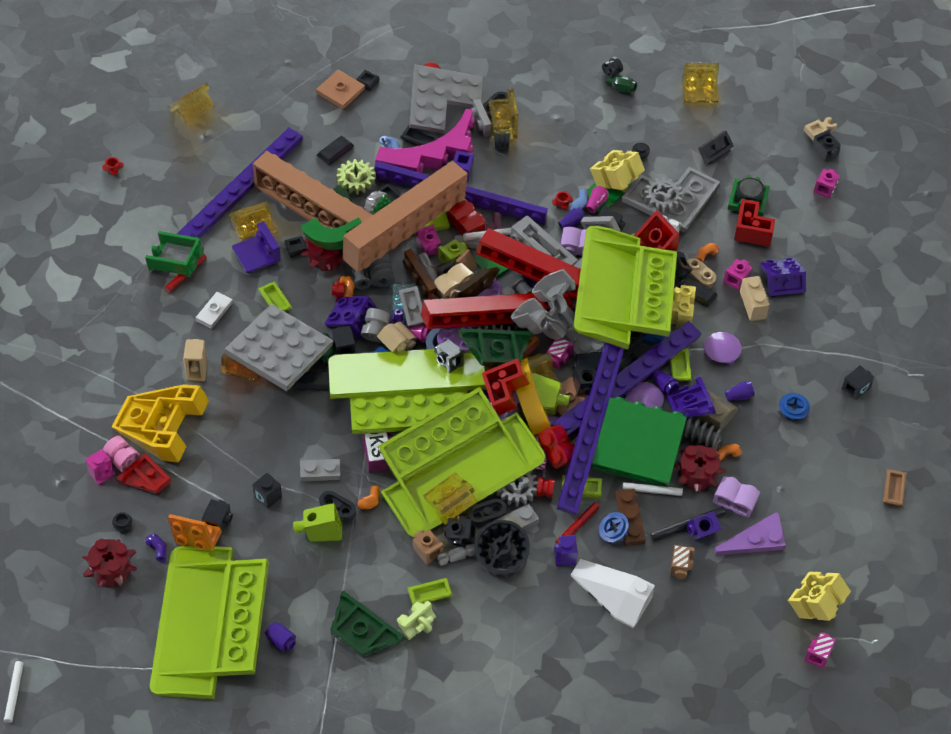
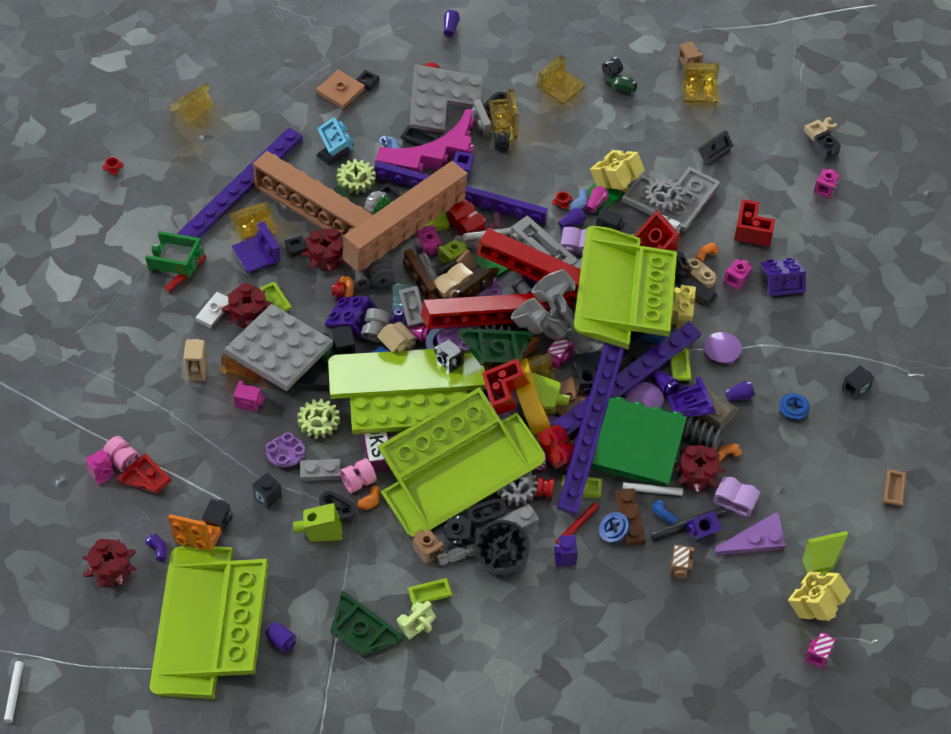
yellow wedge [112,385,209,462] -> none
black plate [112,512,133,532] -> none
green arch [300,217,362,250] -> none
clear yellow bracket [423,473,477,524] -> none
white wedge [571,559,655,629] -> none
light grey plate [581,216,620,231] -> none
black plate [632,143,650,159] -> none
piece [727,175,770,217] -> none
tan brick [740,276,770,321] -> none
none -> dark red brick [221,283,274,328]
none -> dark pink brick [233,381,265,412]
none -> medium lavender dish [266,432,305,467]
none -> yellowish green gear [298,399,340,439]
none -> medium azure bracket [317,117,354,156]
none -> bright pink wheel [340,458,377,493]
none -> dark purple cone [443,10,460,36]
none -> clear yellow bracket [537,55,585,105]
none -> blue arm [652,500,678,525]
none -> medium nougat brick [678,41,703,70]
none -> lime slope [802,531,848,576]

